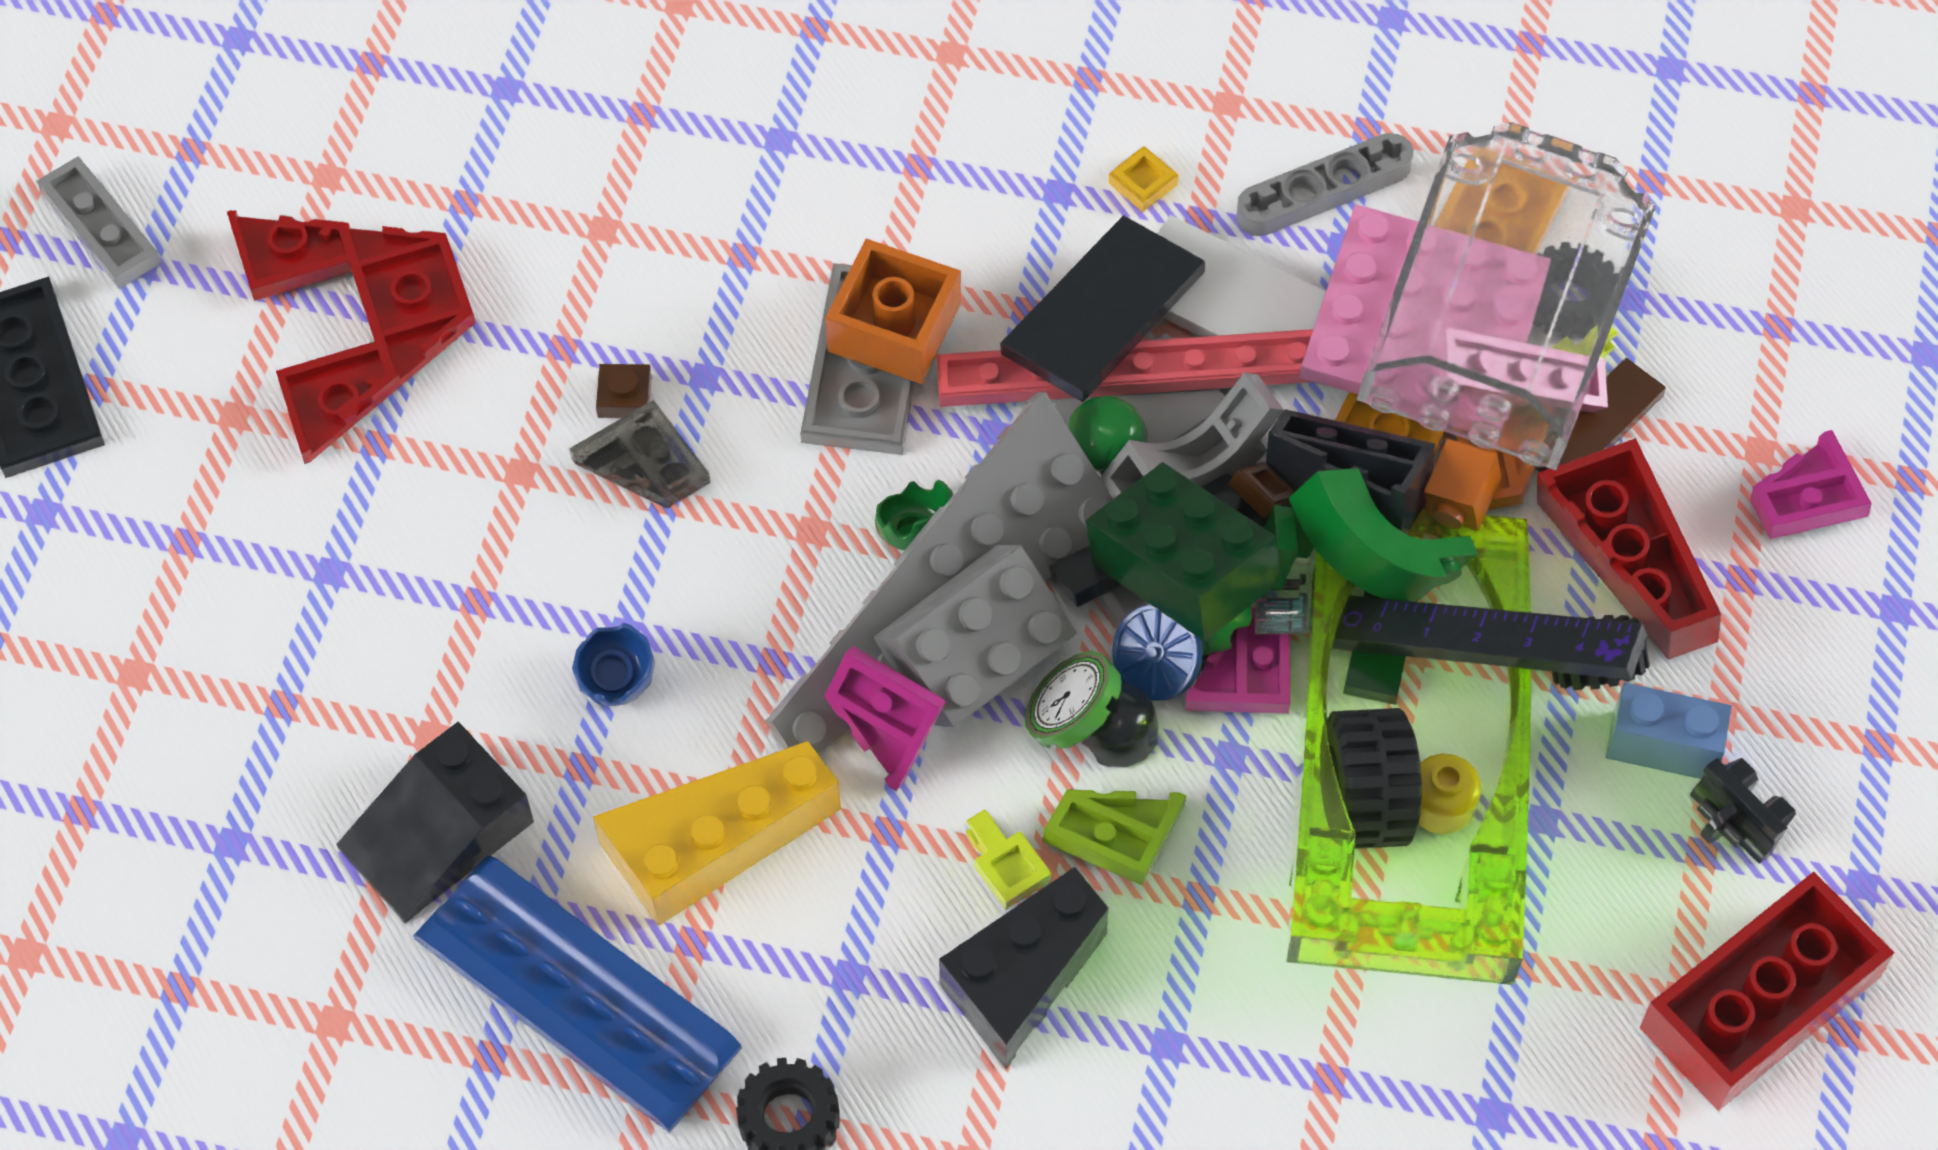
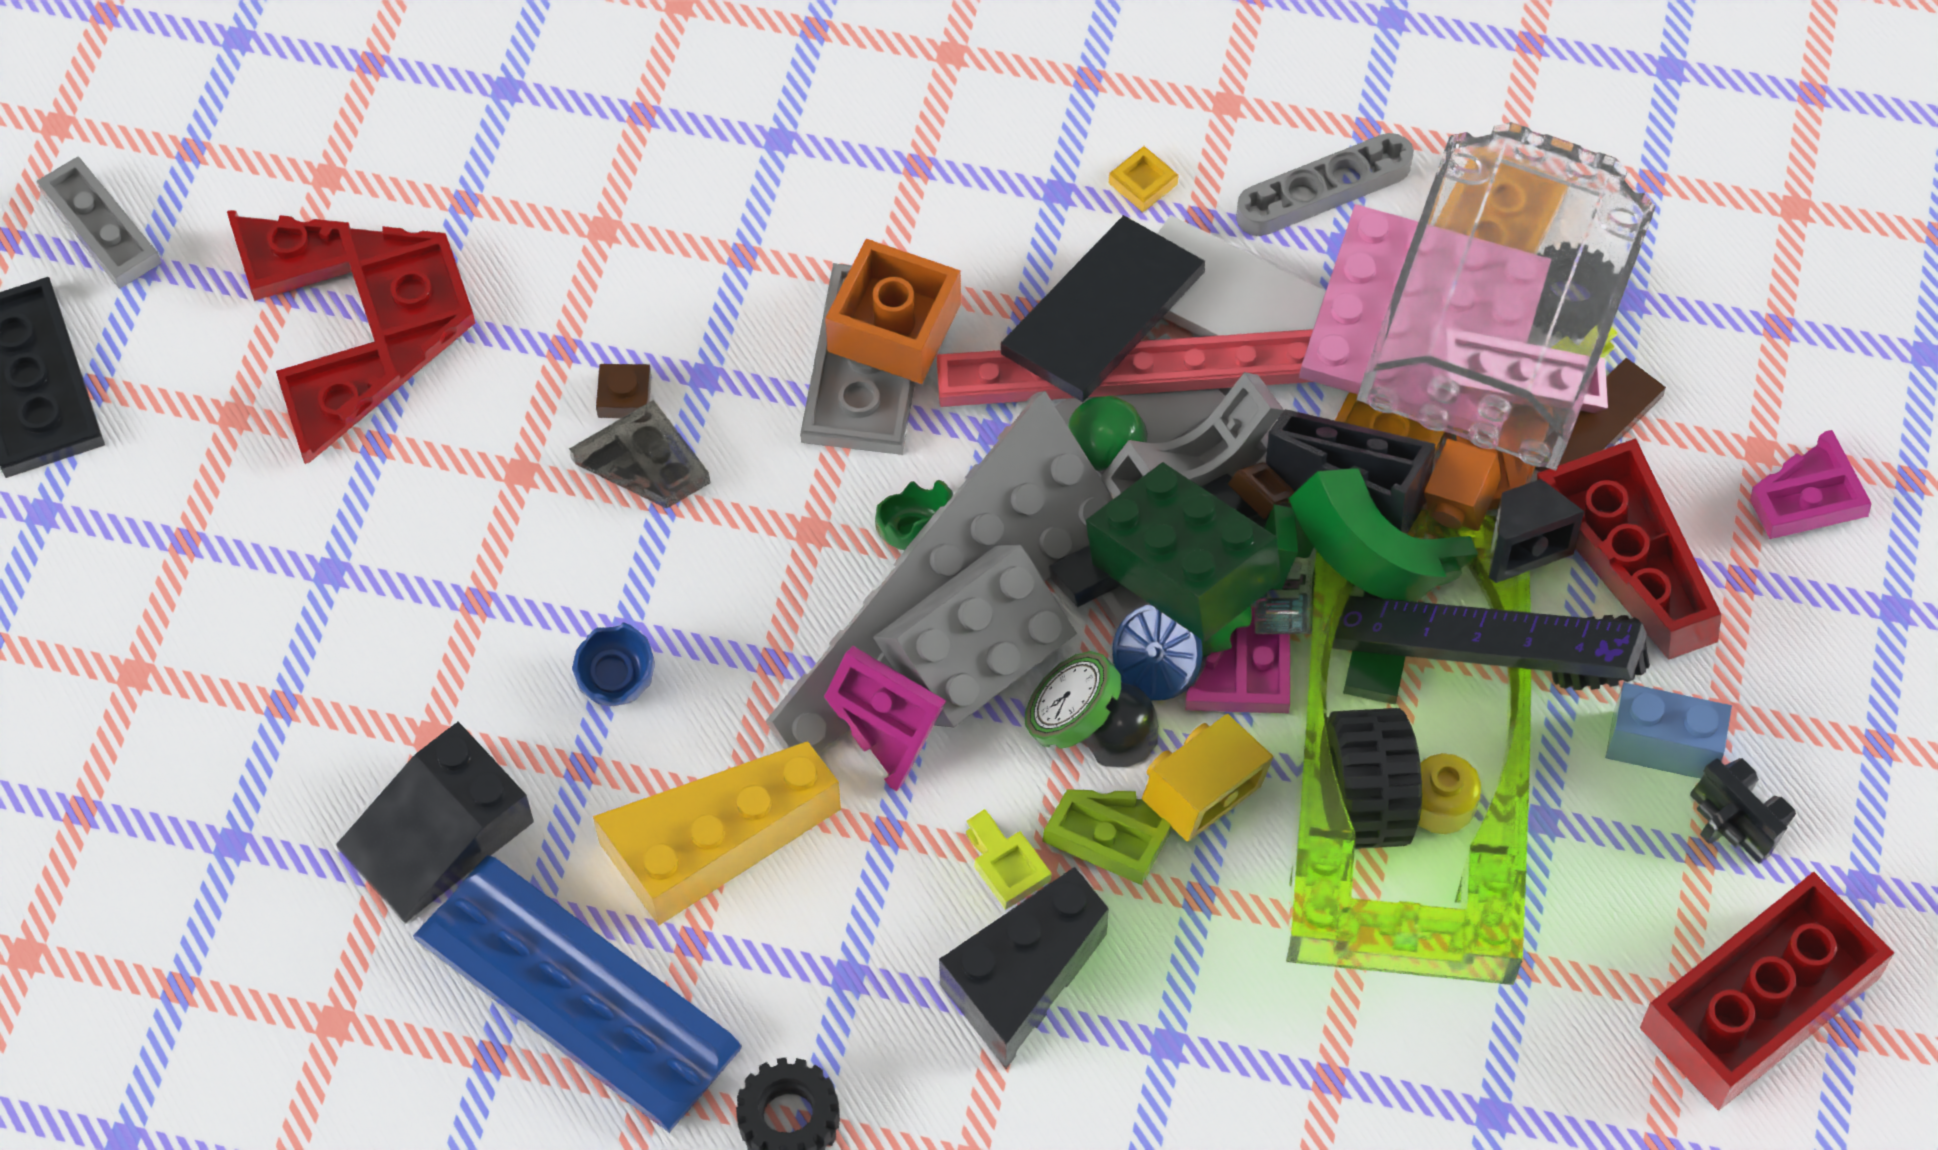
none -> yellow brick [1141,713,1274,842]
none -> black slope [1489,479,1584,583]

